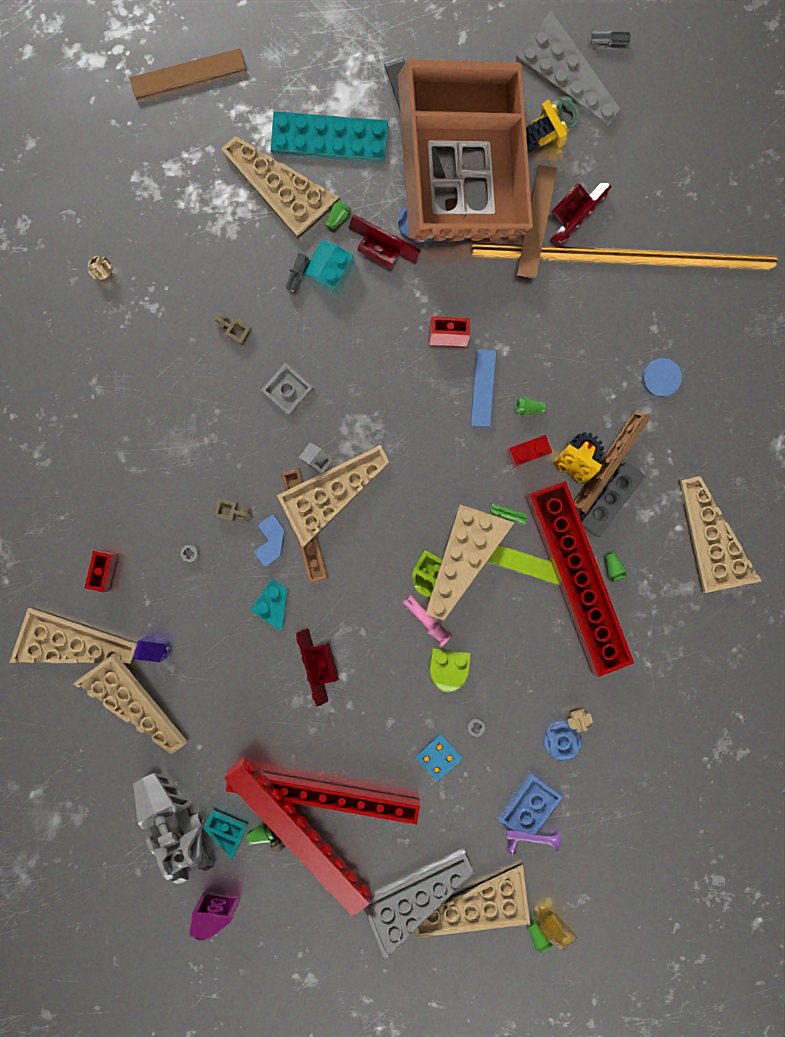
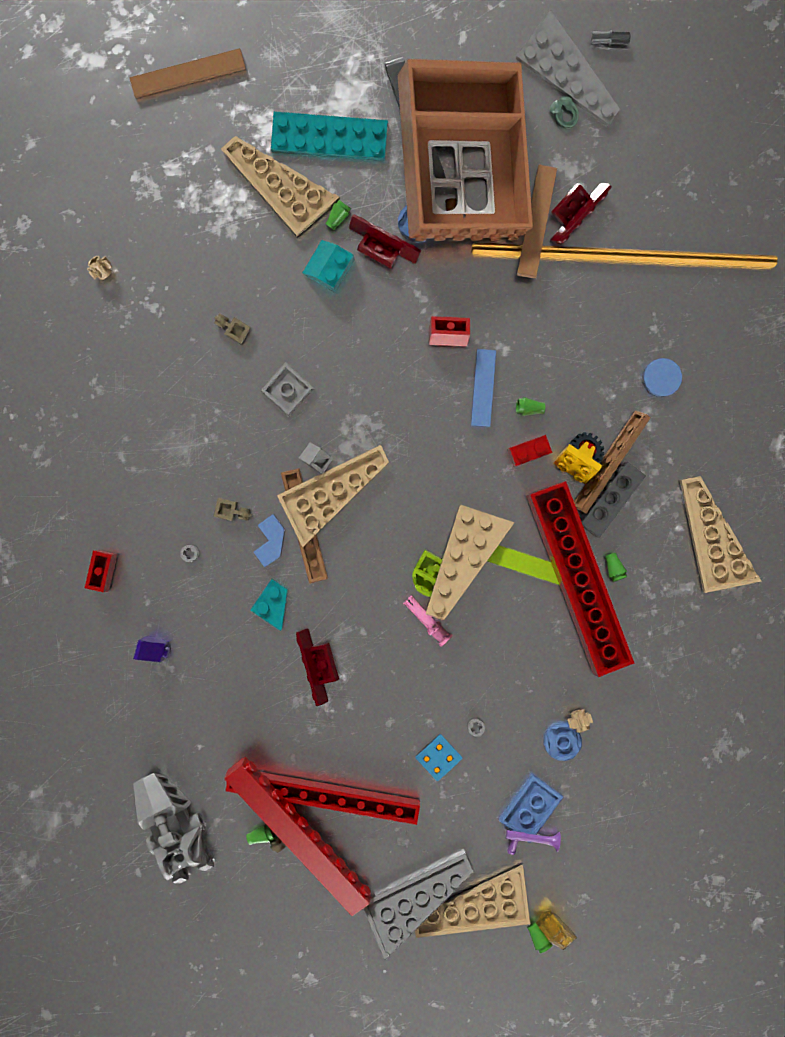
tan wing [9,608,137,663] -> none
tan wing [73,653,187,754] -> none
magenta slope [189,893,240,940] -> none
teal wing [204,810,248,860] -> none
dark grey axle [286,253,309,292] -> none
lime slope [429,649,471,692] -> none
bright green axle [490,504,528,524] -> none
plate [526,99,568,150] -> none

